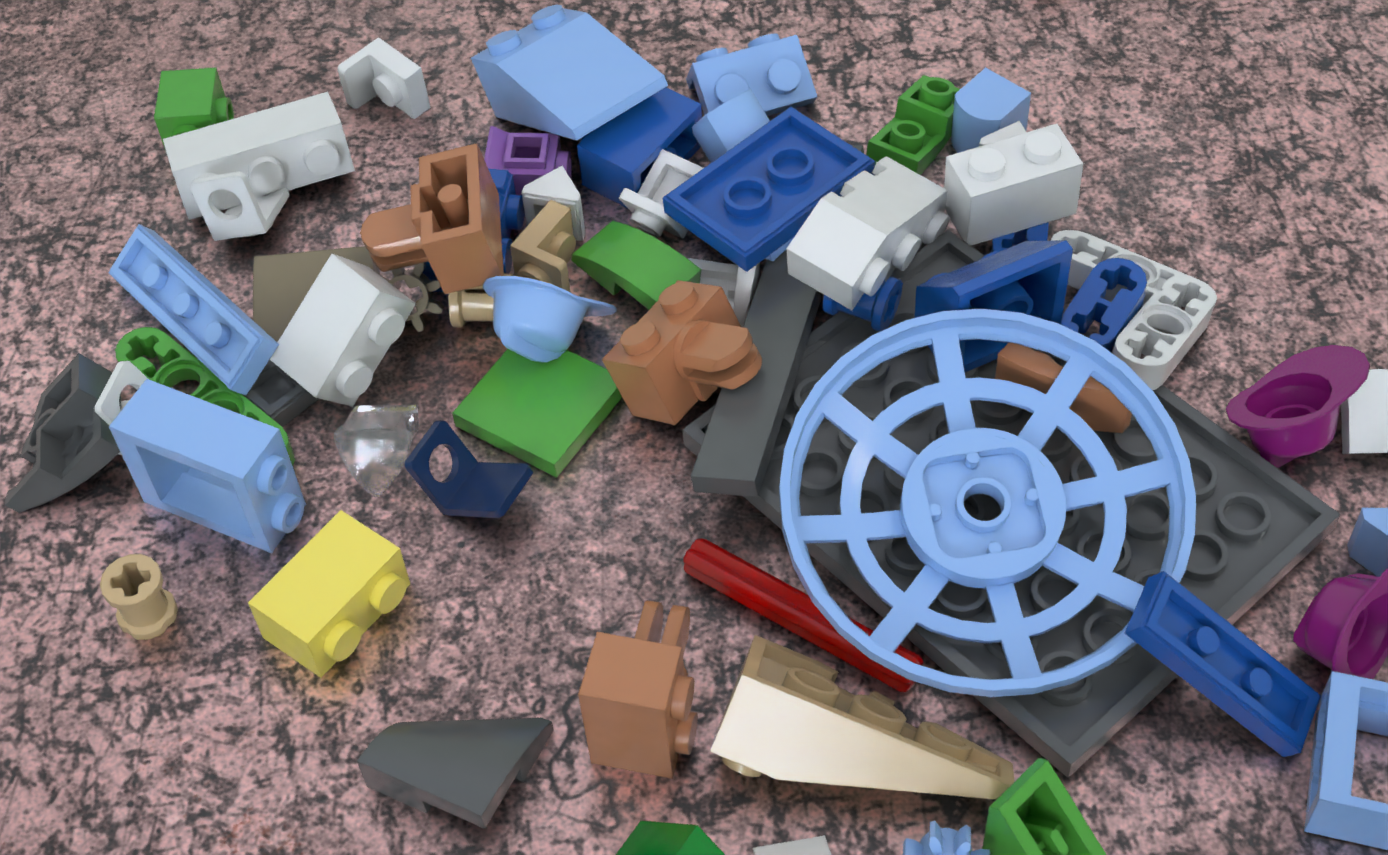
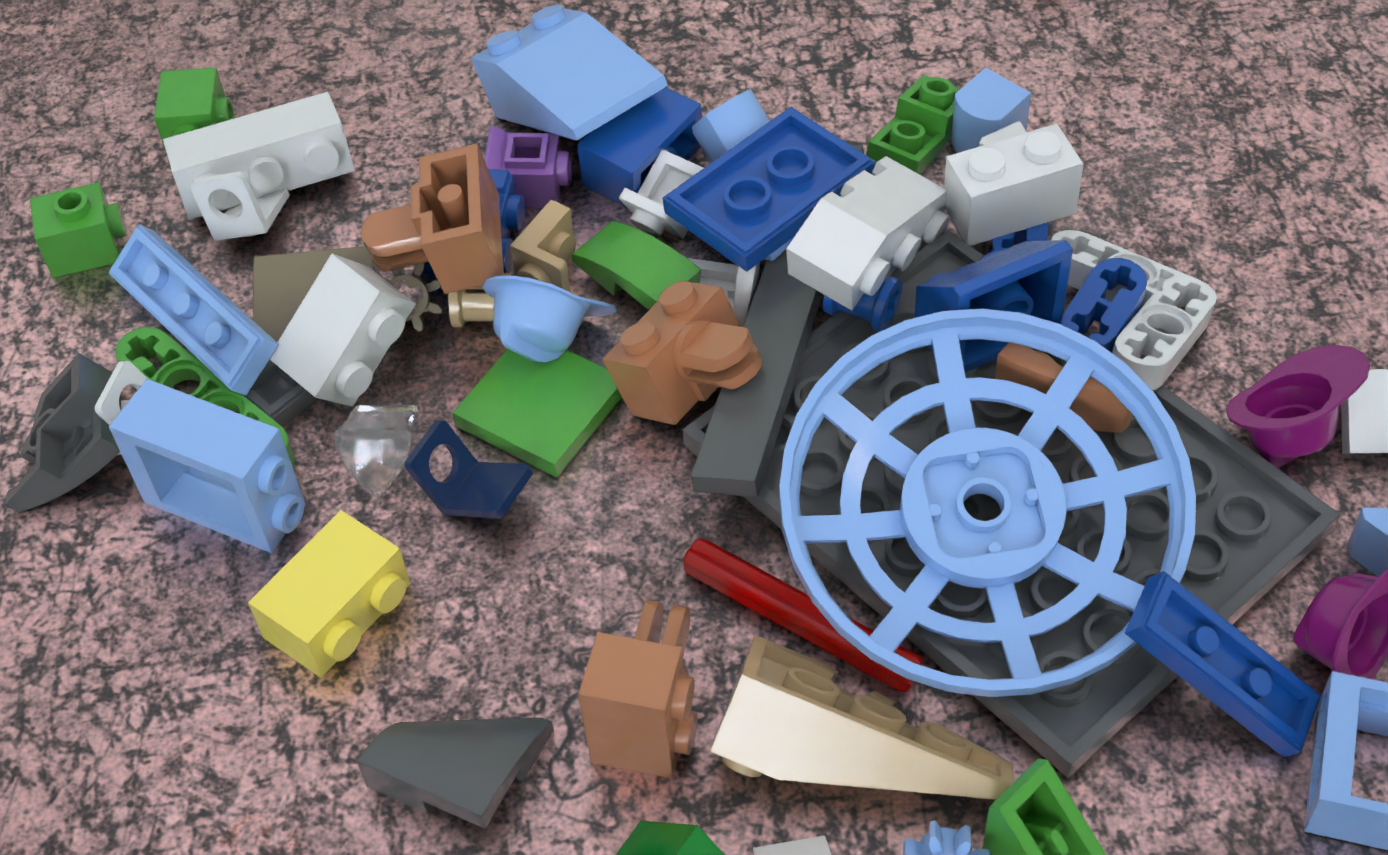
tan bush [100,554,178,640] -> none
white bracket [337,37,431,119] -> none
white slope [522,166,586,241] -> none
light blue bracket [686,33,818,116] -> none
none -> bright green brick [30,182,127,278]

